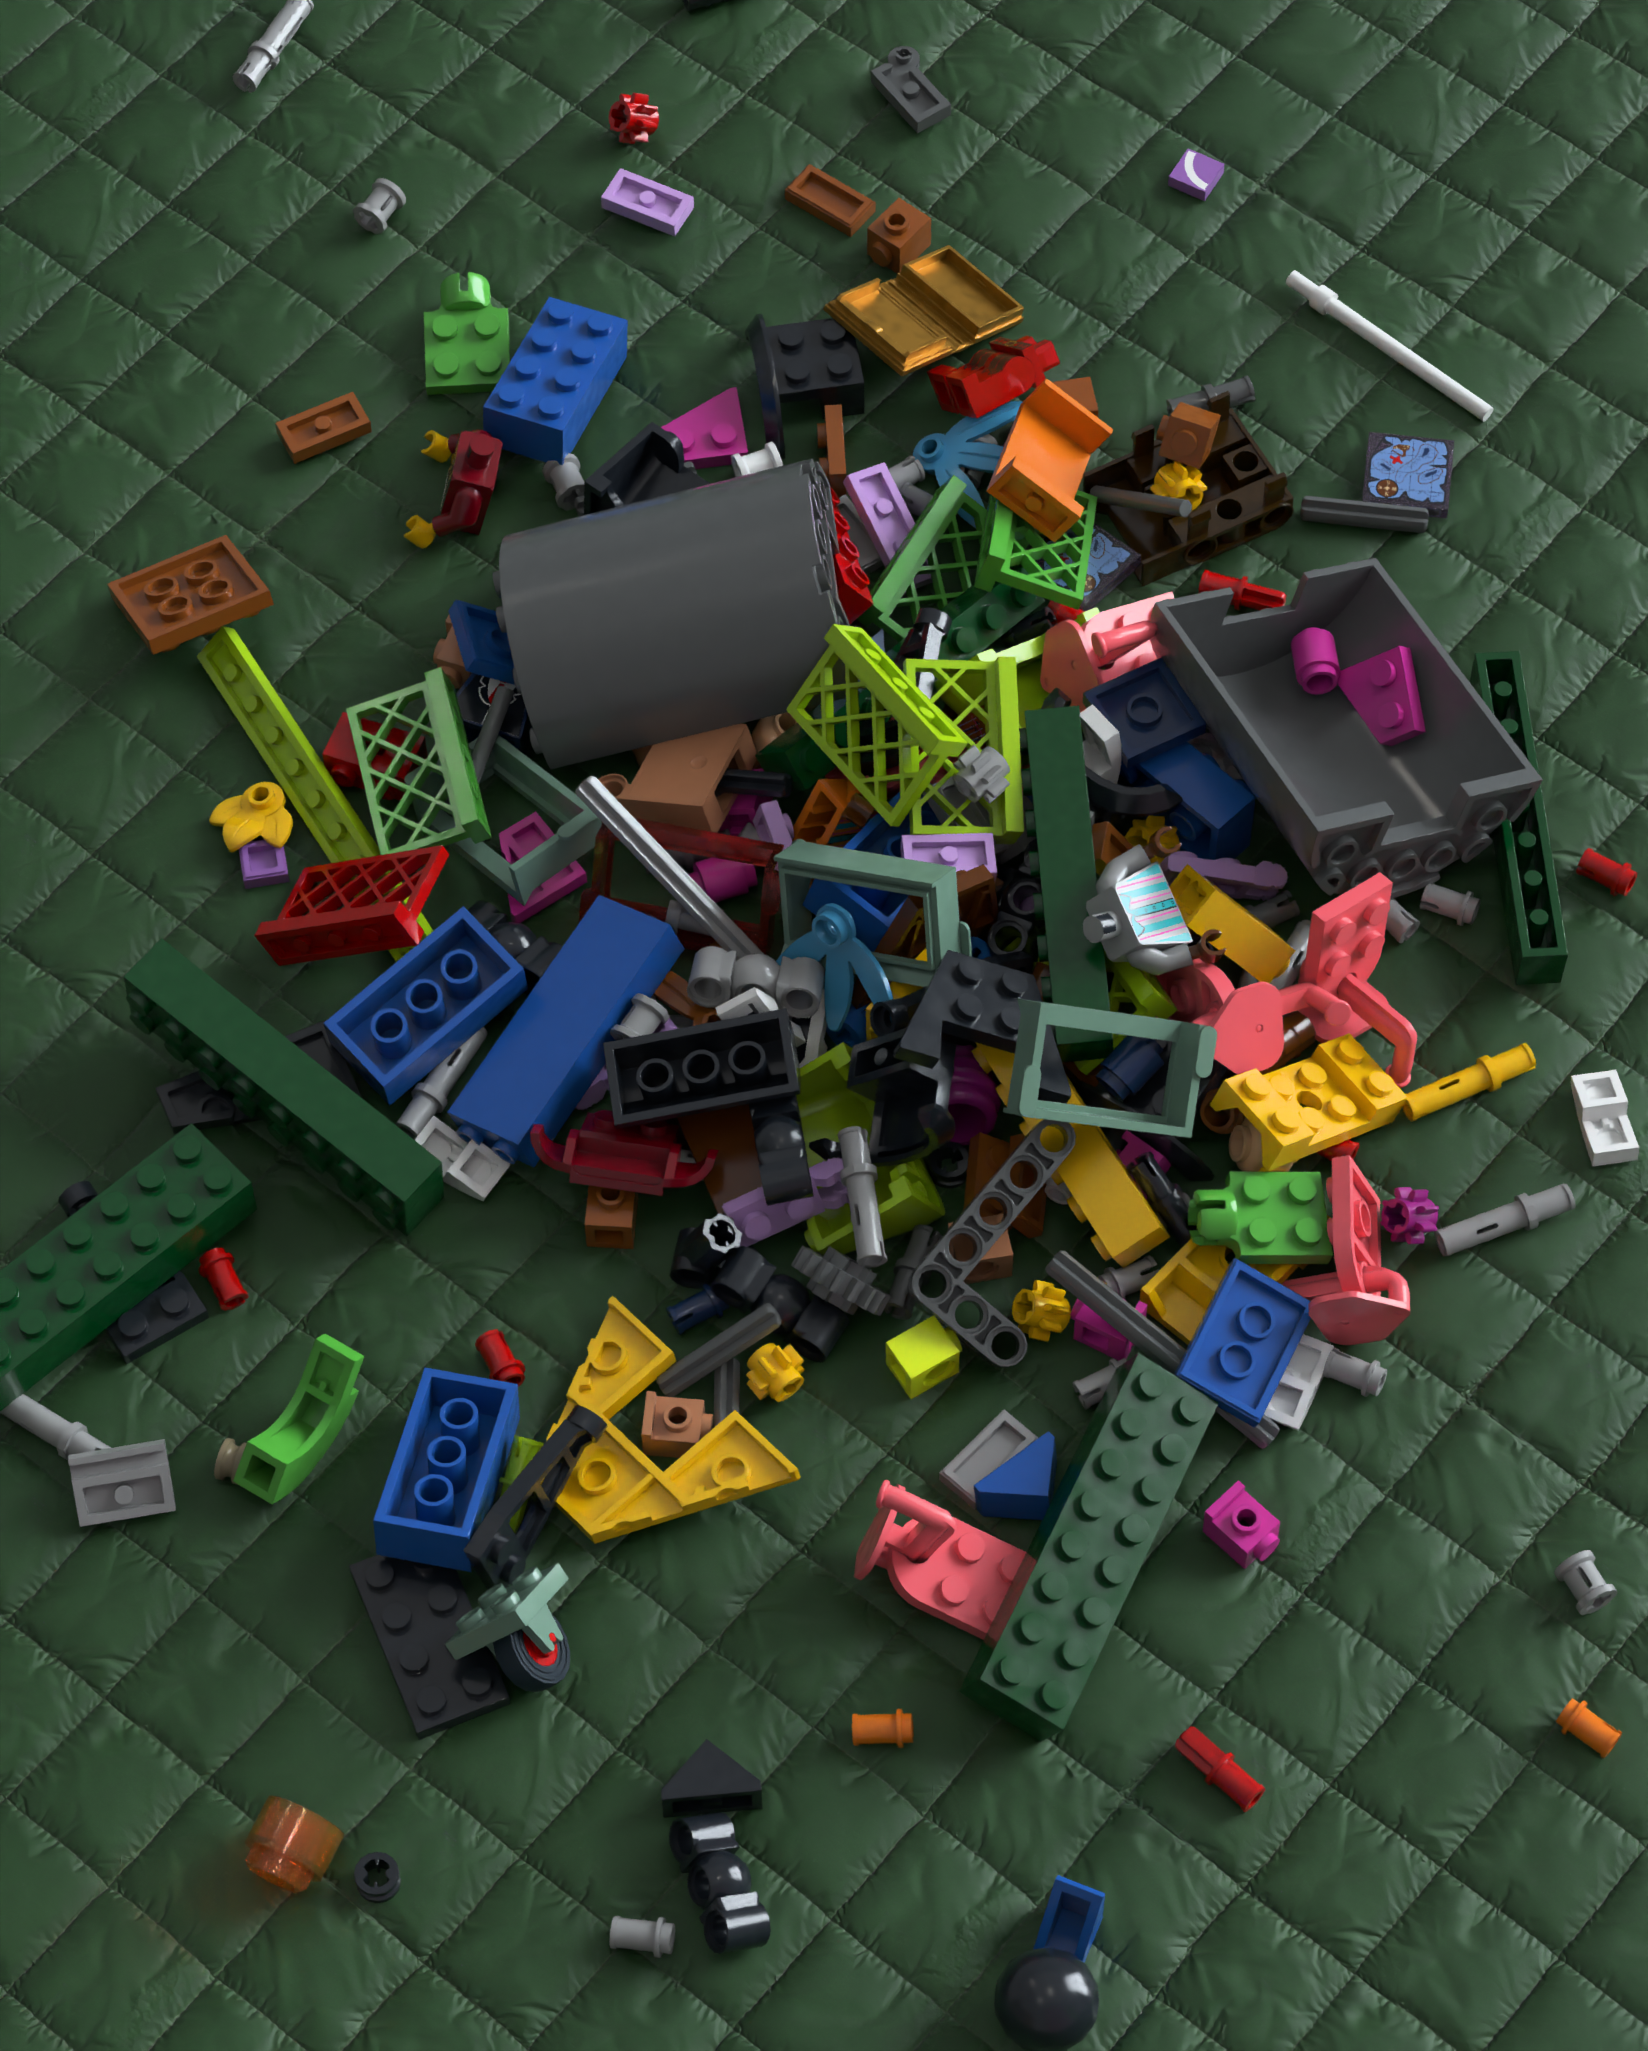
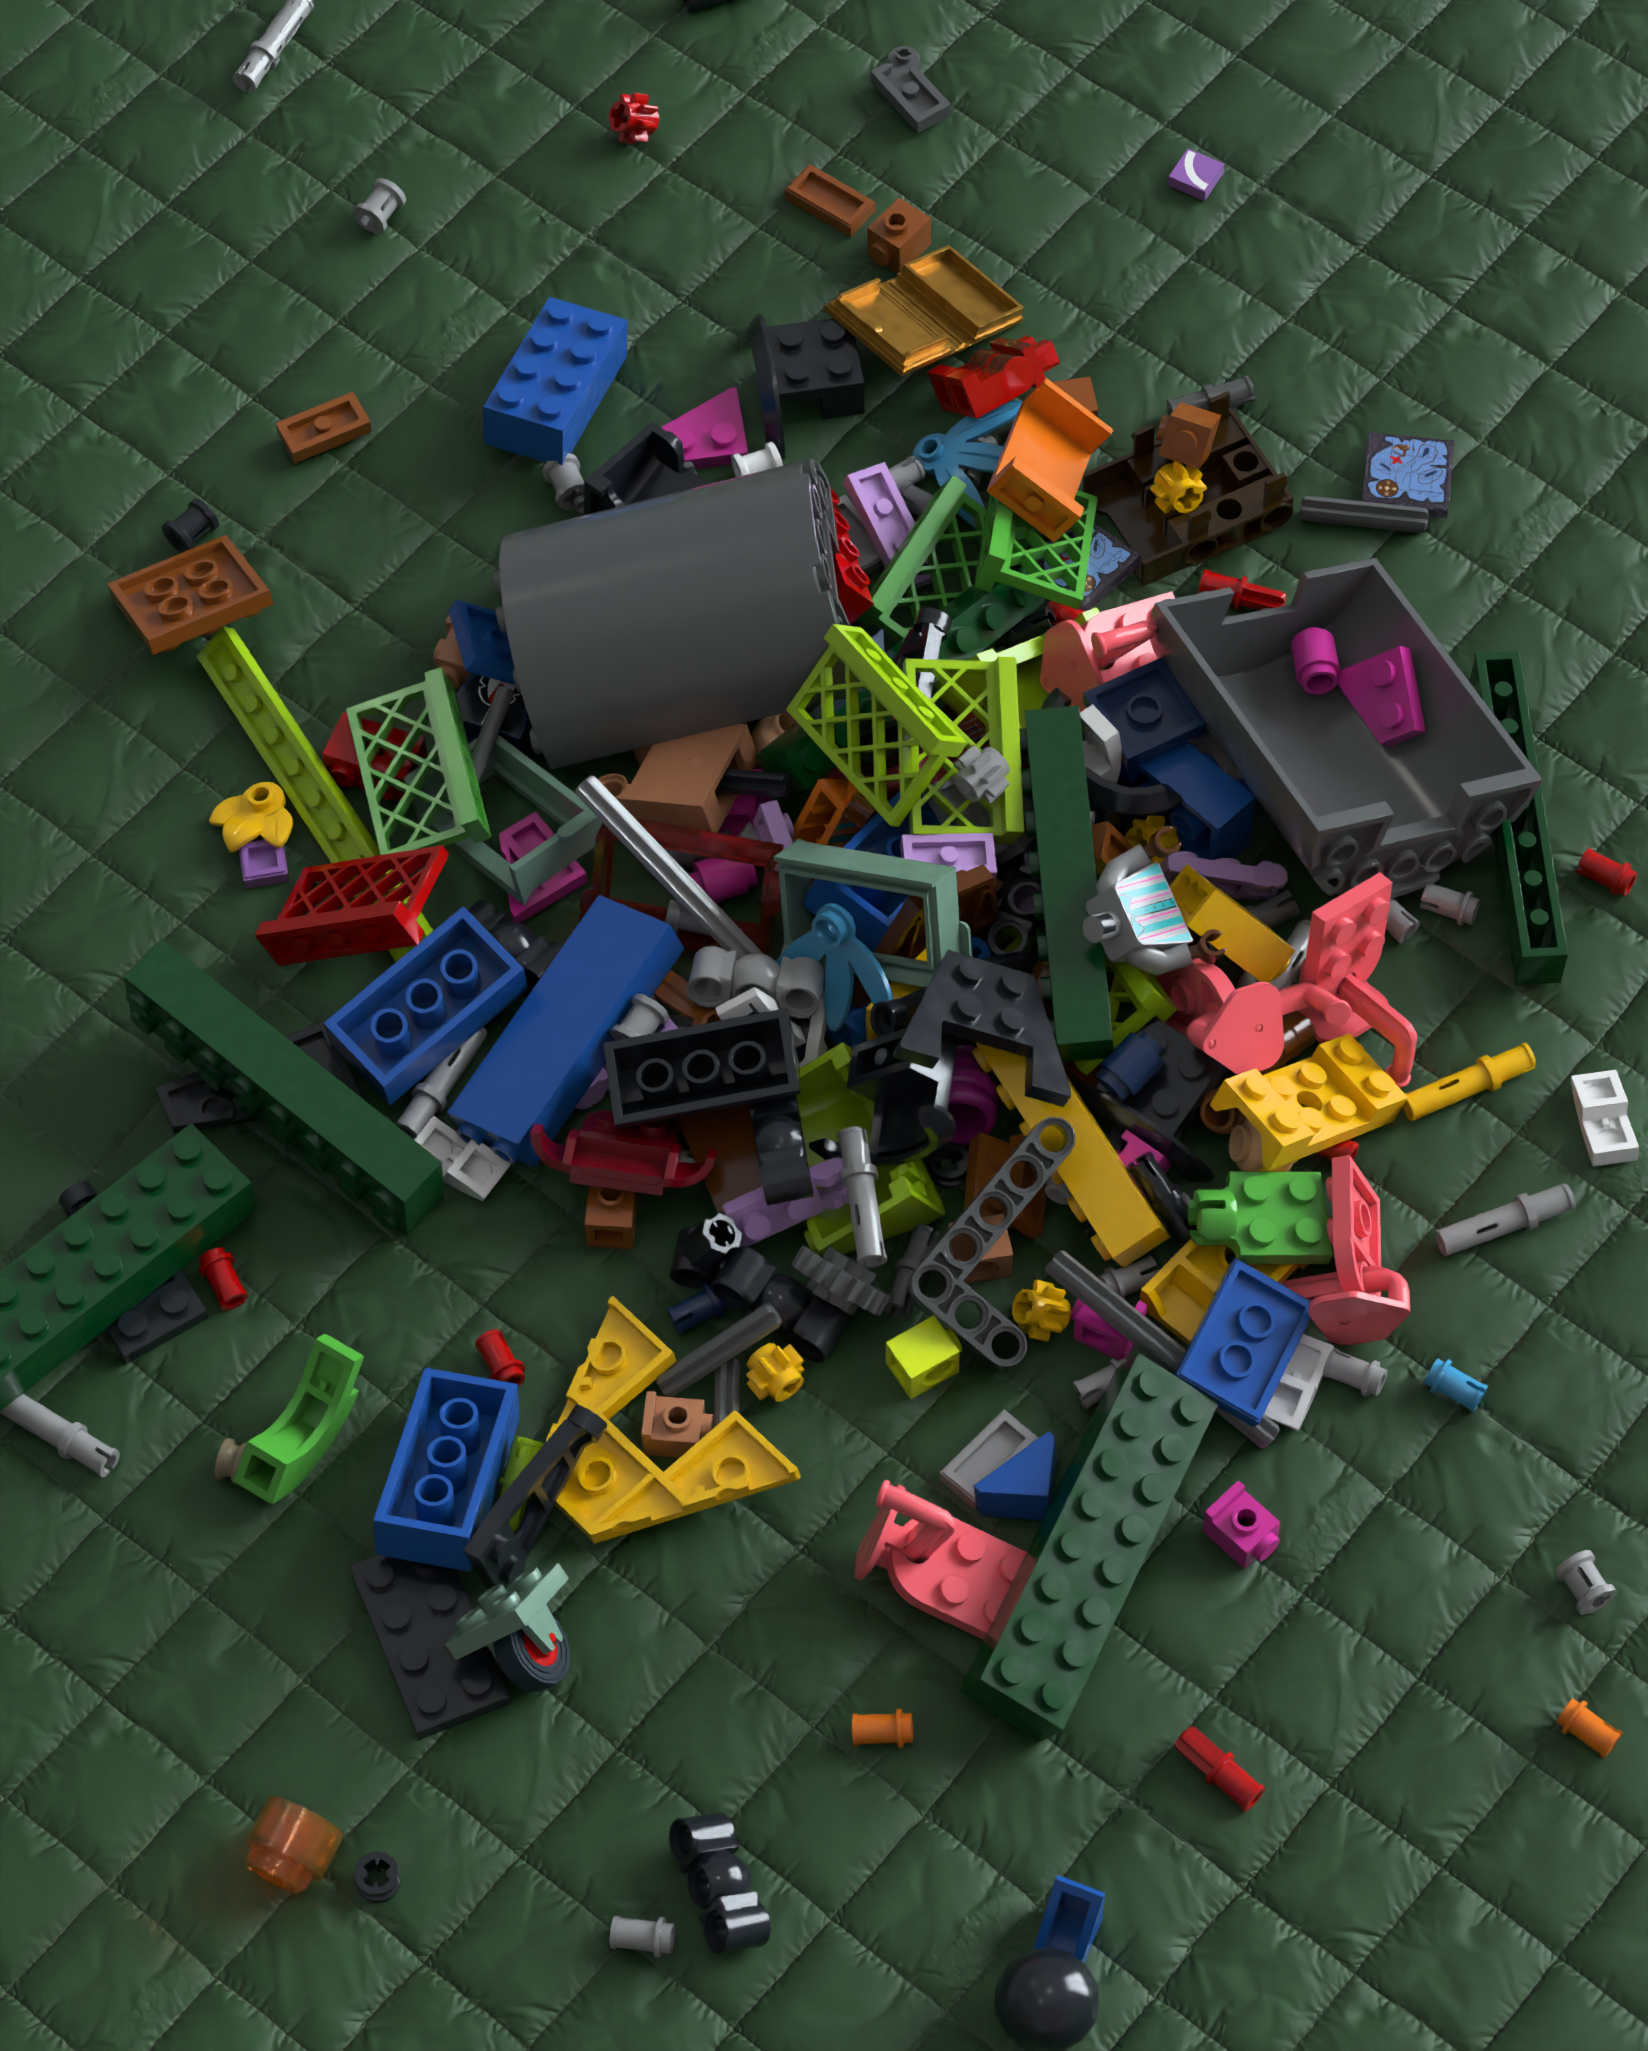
light grey plate [68,1439,176,1527] -> none
dark red torso [404,429,503,549] -> none
bright green plate [424,272,510,395] -> none
lavender plate [601,168,694,236] -> none
black slope [661,1739,763,1818] -> none
dark orange plate [817,404,847,498] -> none
sand green piece [1003,999,1217,1138] -> none
dark grey bar [1090,485,1192,517] -> none
white bar [1286,270,1493,422] -> none
magenta gear [1380,1187,1439,1245] -> none
none -> black bush [161,498,220,553]
none -> dark azure pin [1424,1358,1488,1412]

